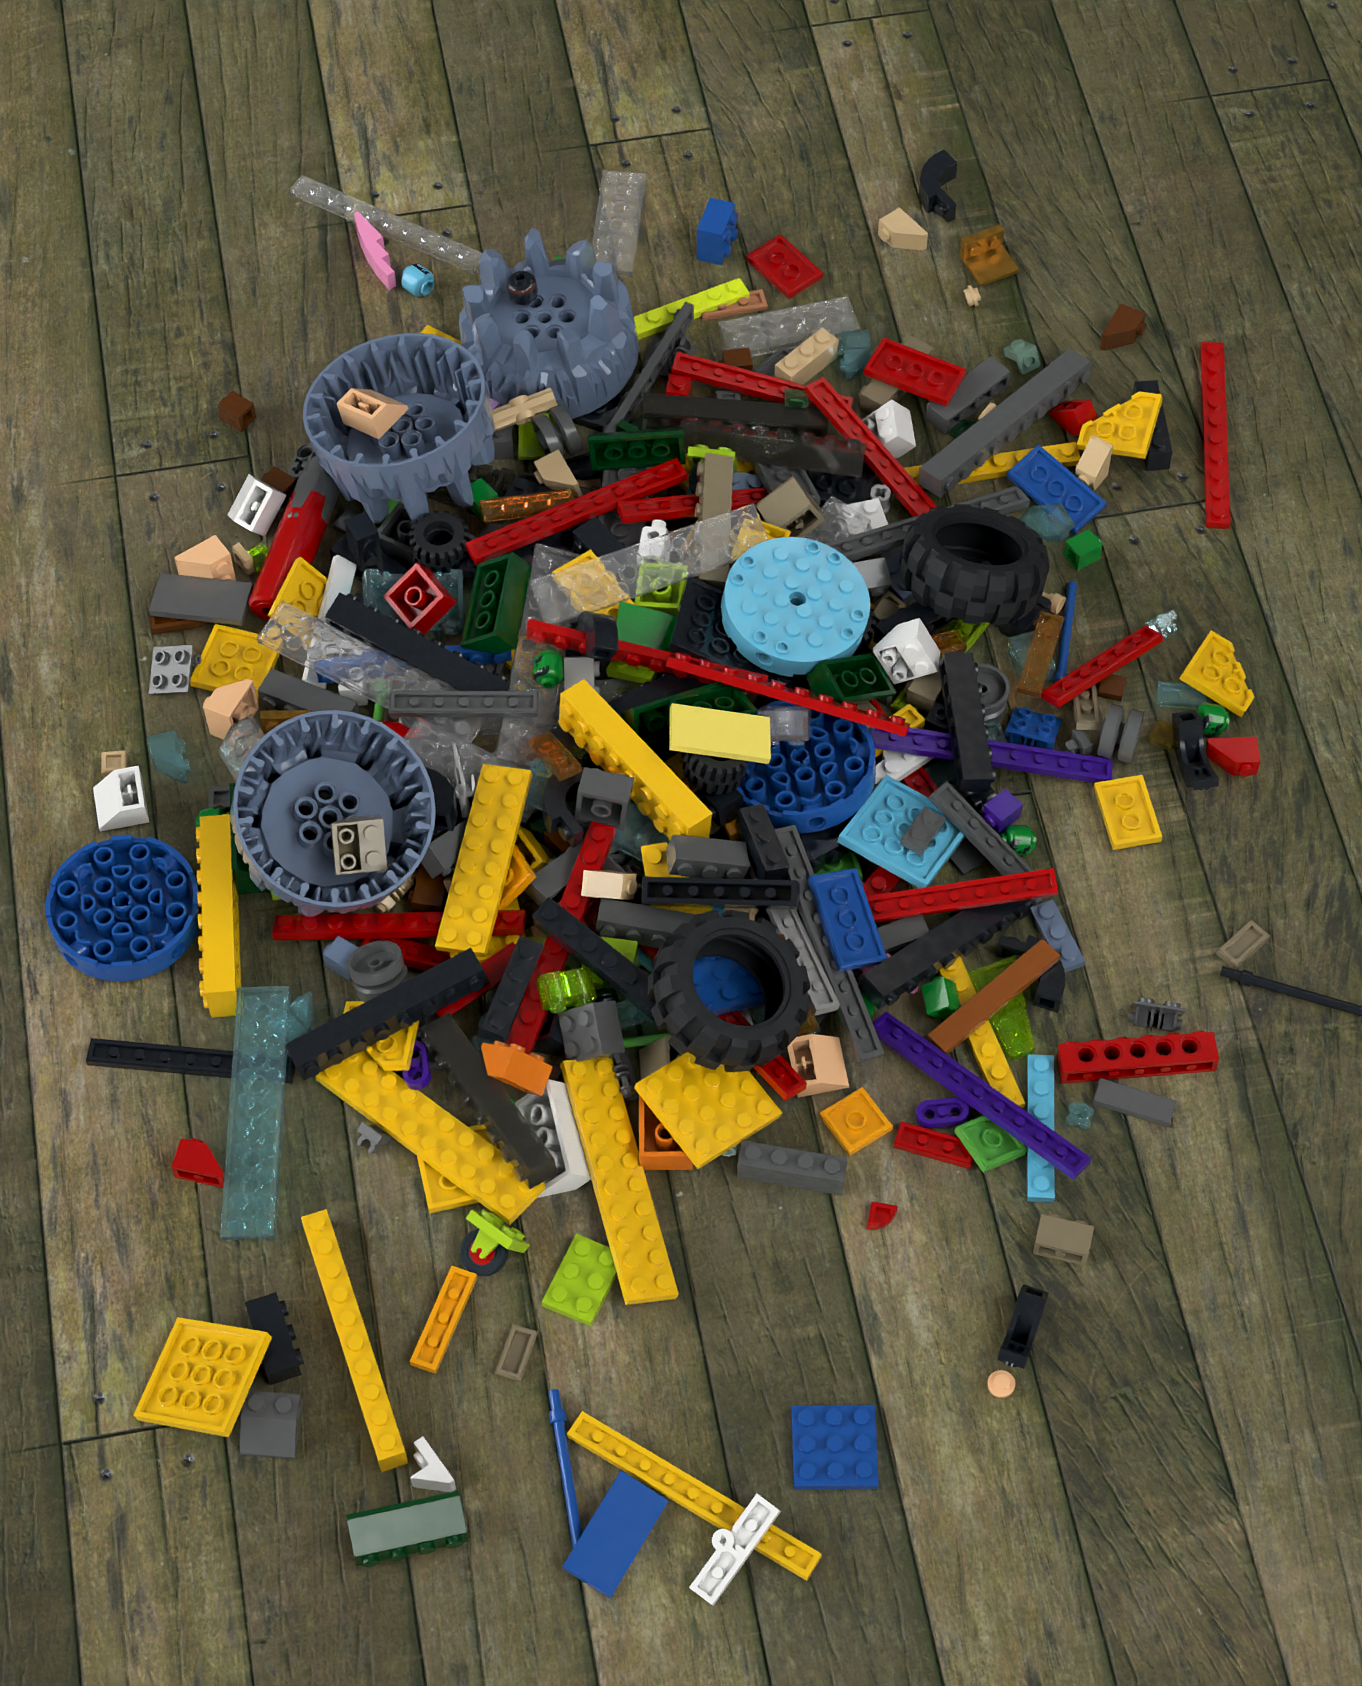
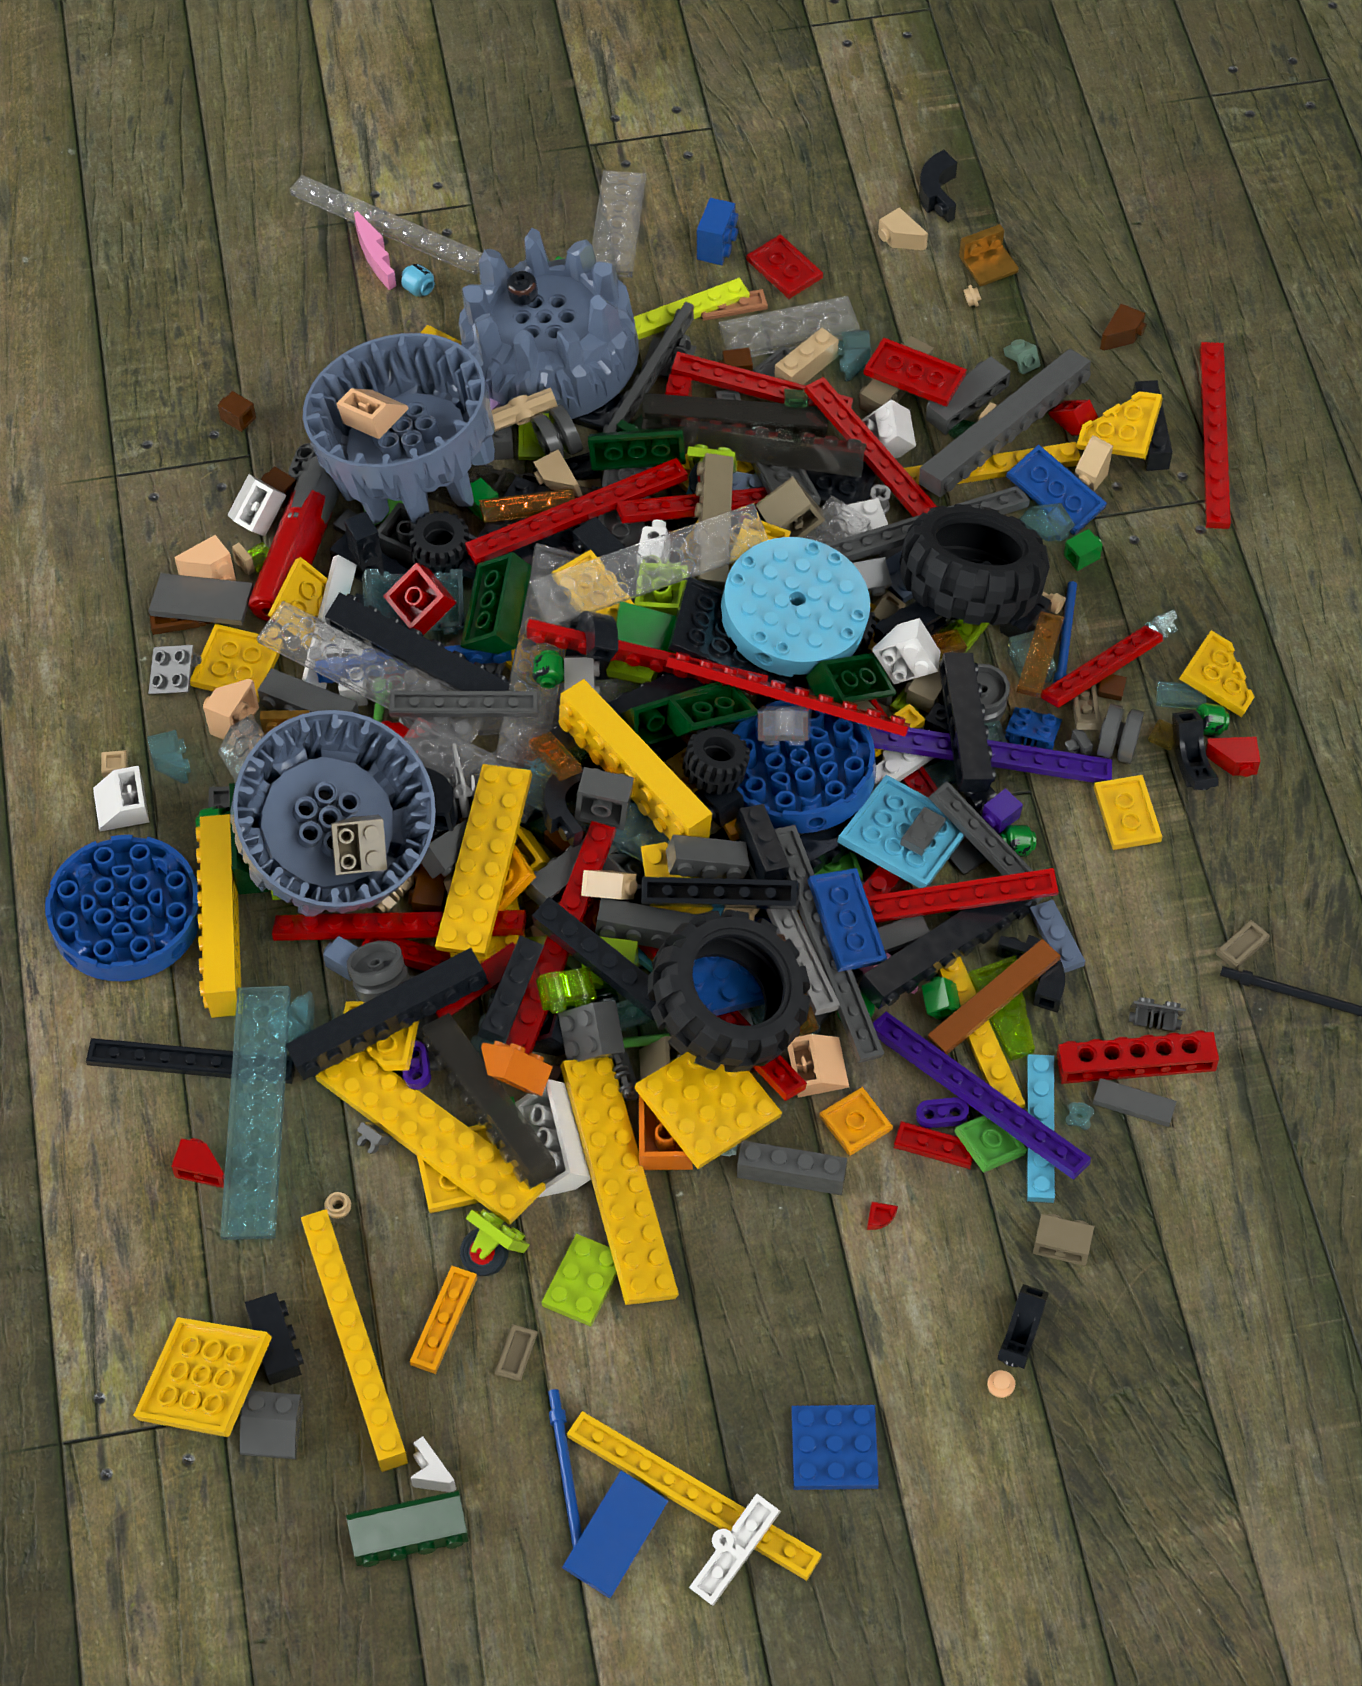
light yellow tile [669,703,771,764] -> none
none -> tan plate [324,1192,351,1219]

